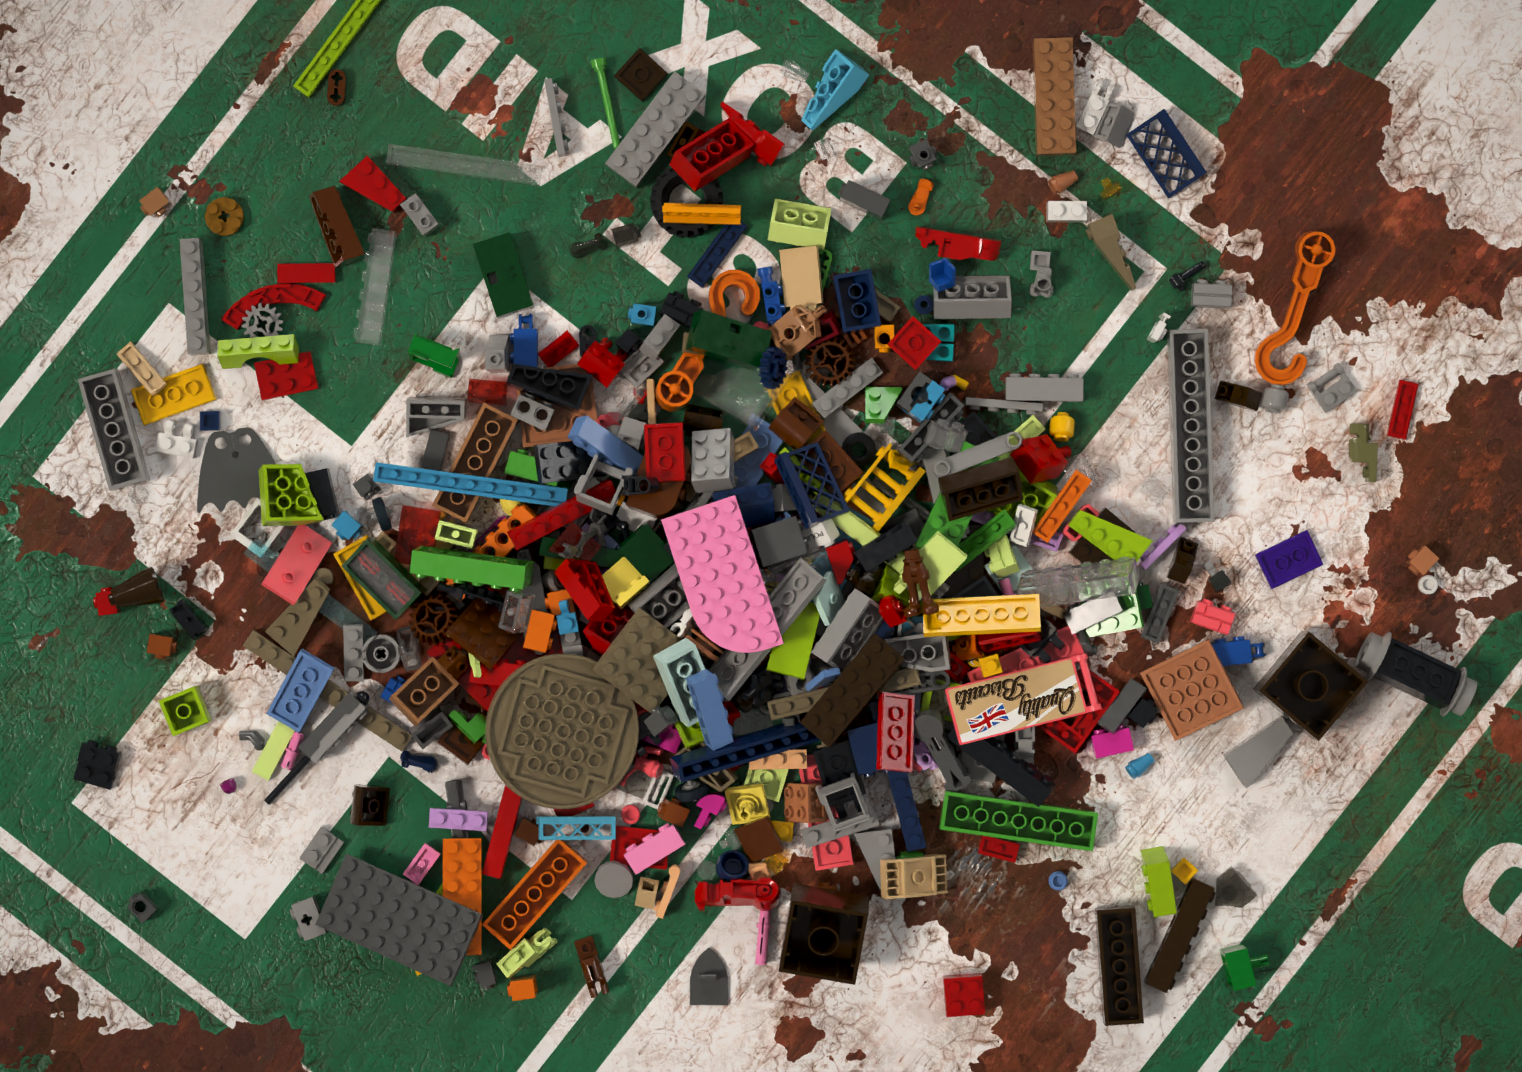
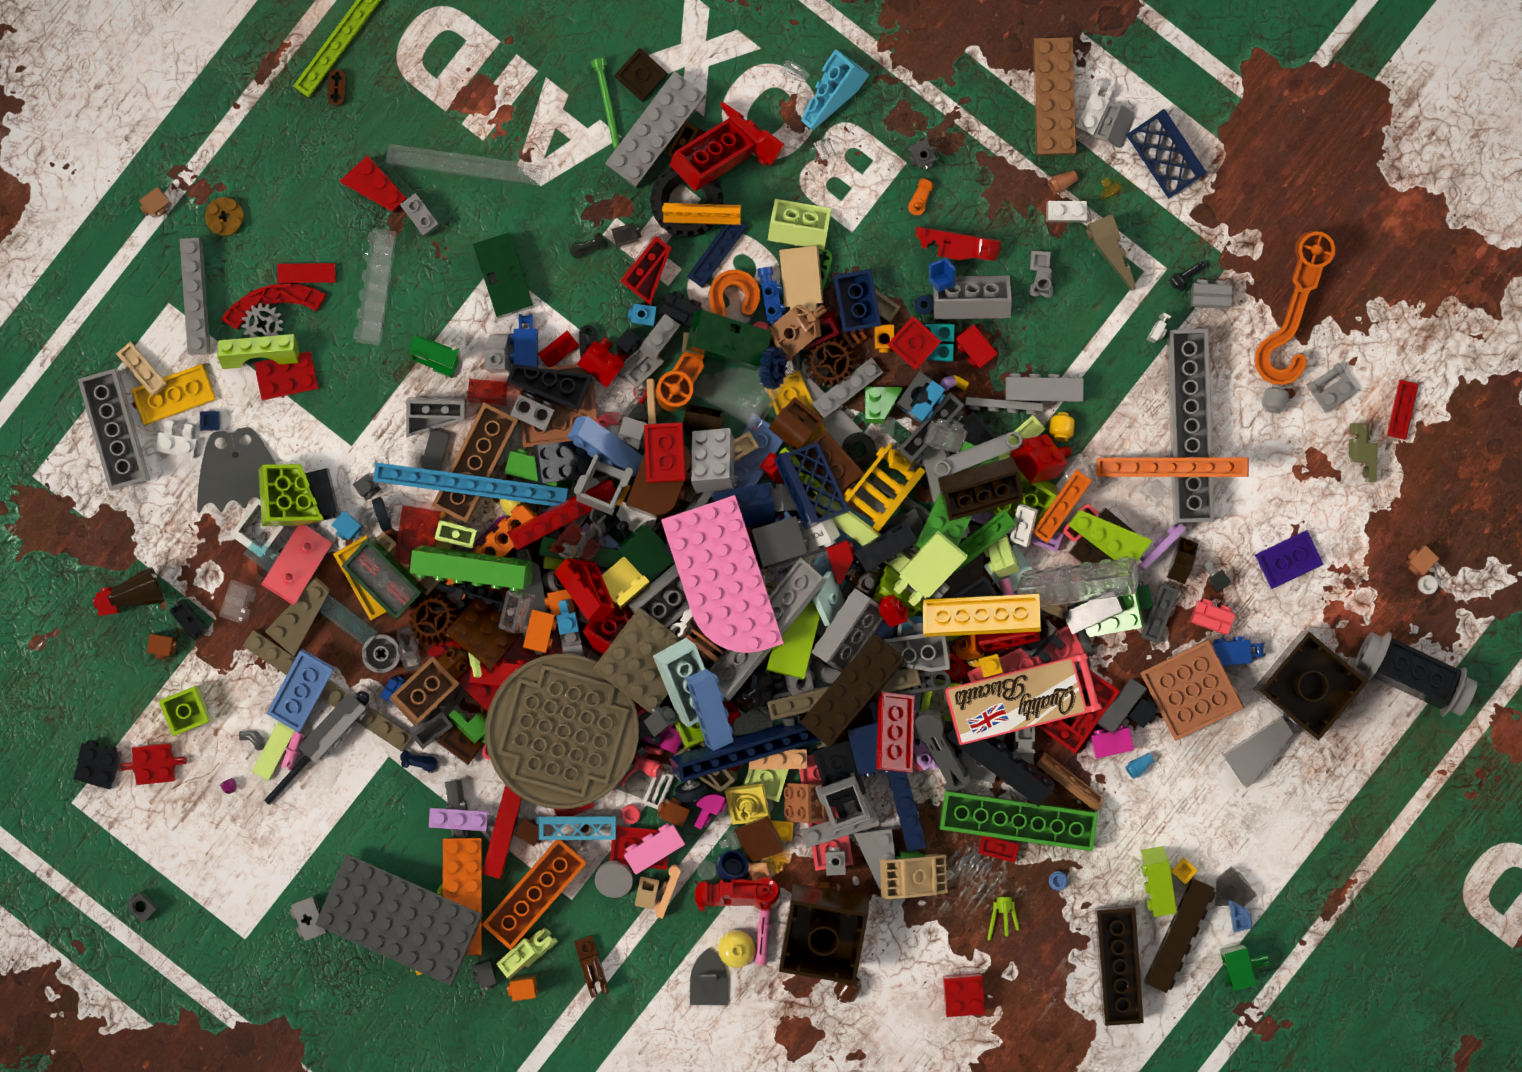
light grey plate [299,826,344,874] -> none
reddish brown wedge [309,186,365,268] -> none
dark tan brick [313,568,335,584] -> none
light grey plate [343,624,364,682] -> none
dark brown brick [350,784,390,826] -> none
bright pink plate [403,843,441,885] -> none
light grey plate [544,78,569,157] -> none
black piece [622,475,660,495] -> none
medium blue tile [805,667,841,692] -> none
dark grey brick [838,180,890,221] -> none
reddish brown piece [902,549,939,617] -> none
dark brown slope [1214,381,1263,412] -> none
none -> red plate [121,742,187,785]
none -> clear brick [219,579,257,623]
none -> red wedge [619,236,671,305]
none -> light yellow cylinder [718,929,756,968]
none -> light grey brick [825,847,846,876]
none -> reddish brown head [834,977,862,1003]
none -> red brick [955,324,997,369]
none -> lime plant [987,897,1019,941]
none -> medium nougat tile [1036,752,1104,812]
none -> orange plate [1097,457,1249,477]
none -> medium blue tile [1228,901,1252,932]

